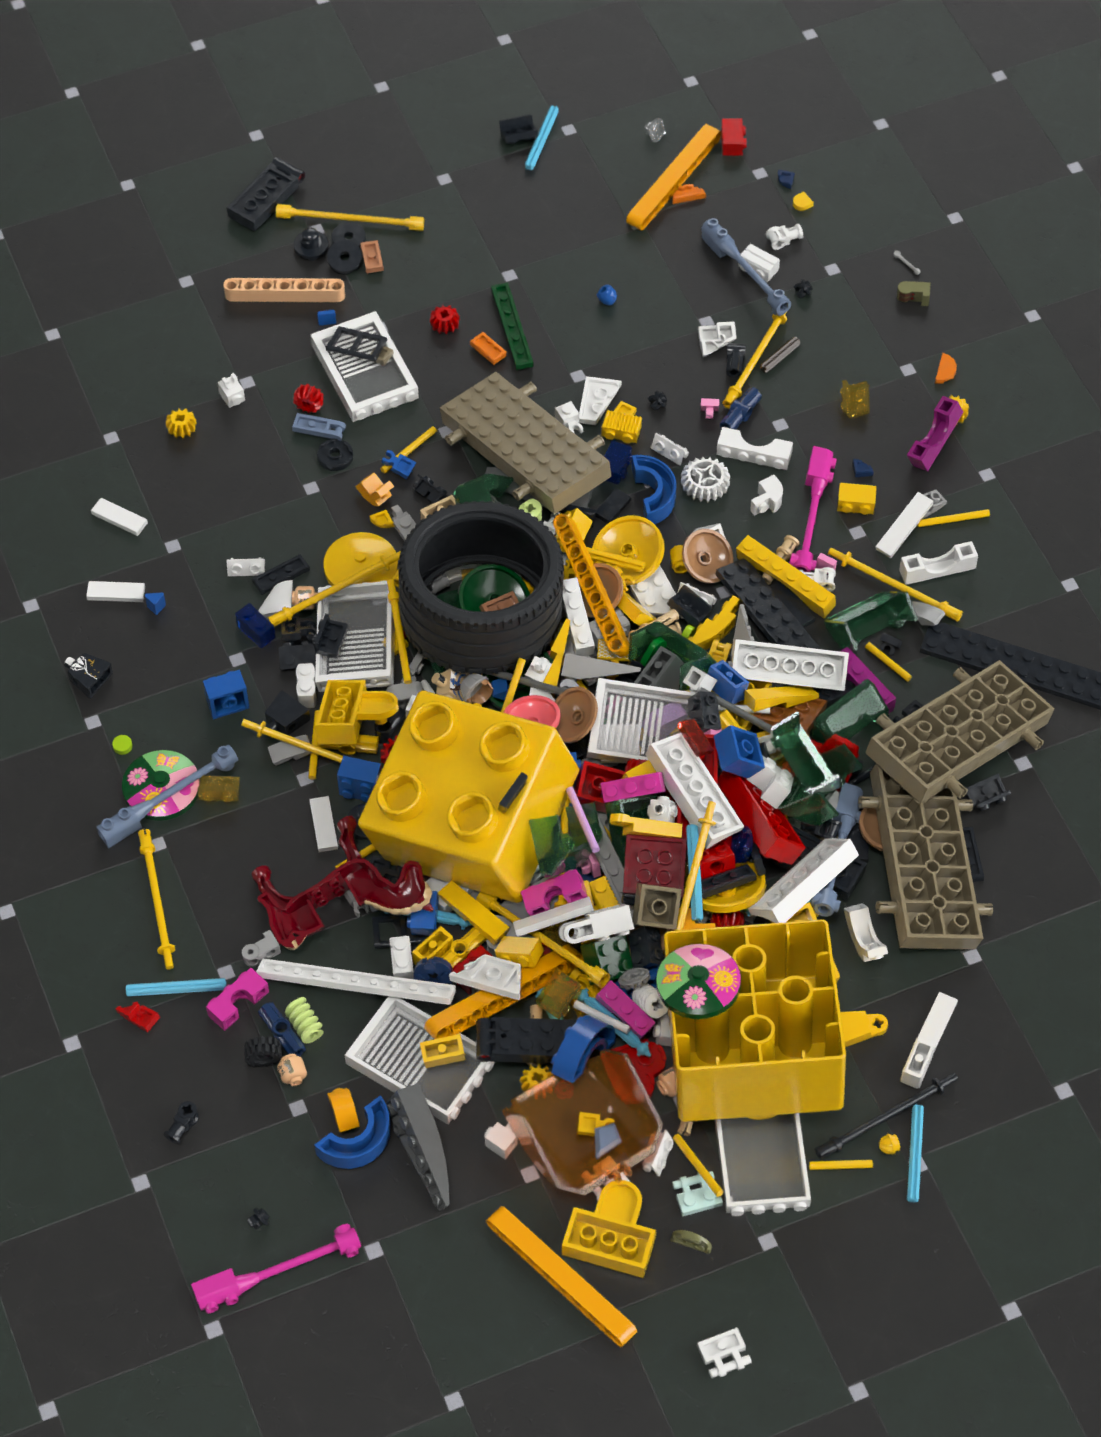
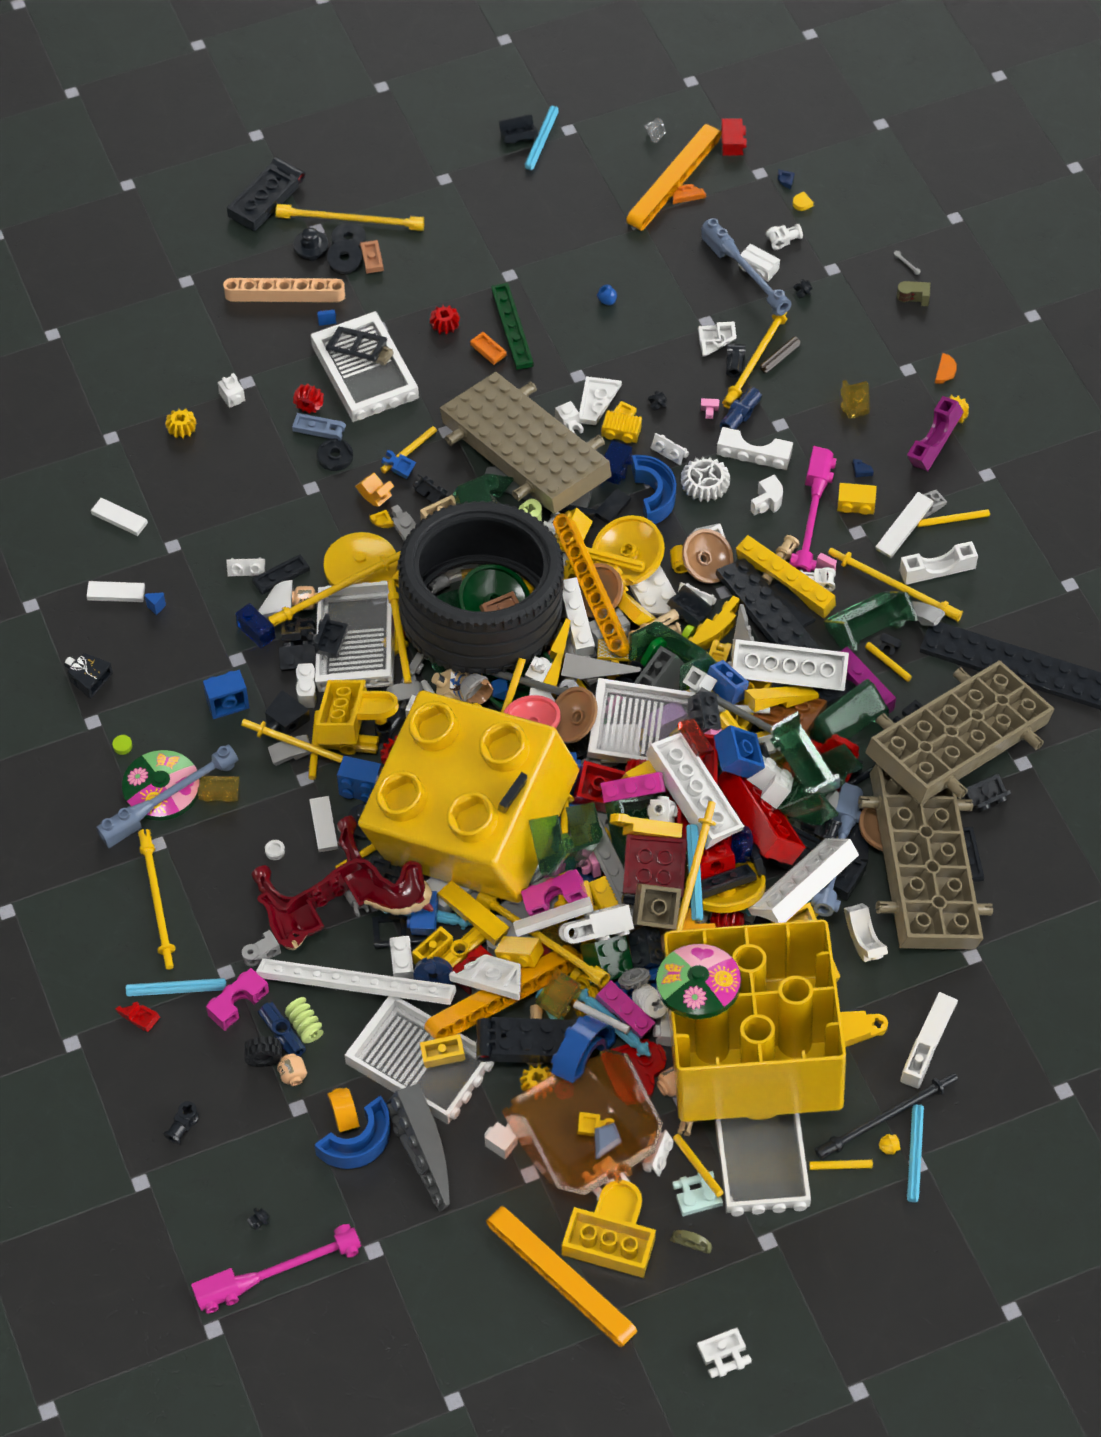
lavender bar [566,787,600,853] -> none
none -> white tile [265,840,285,860]

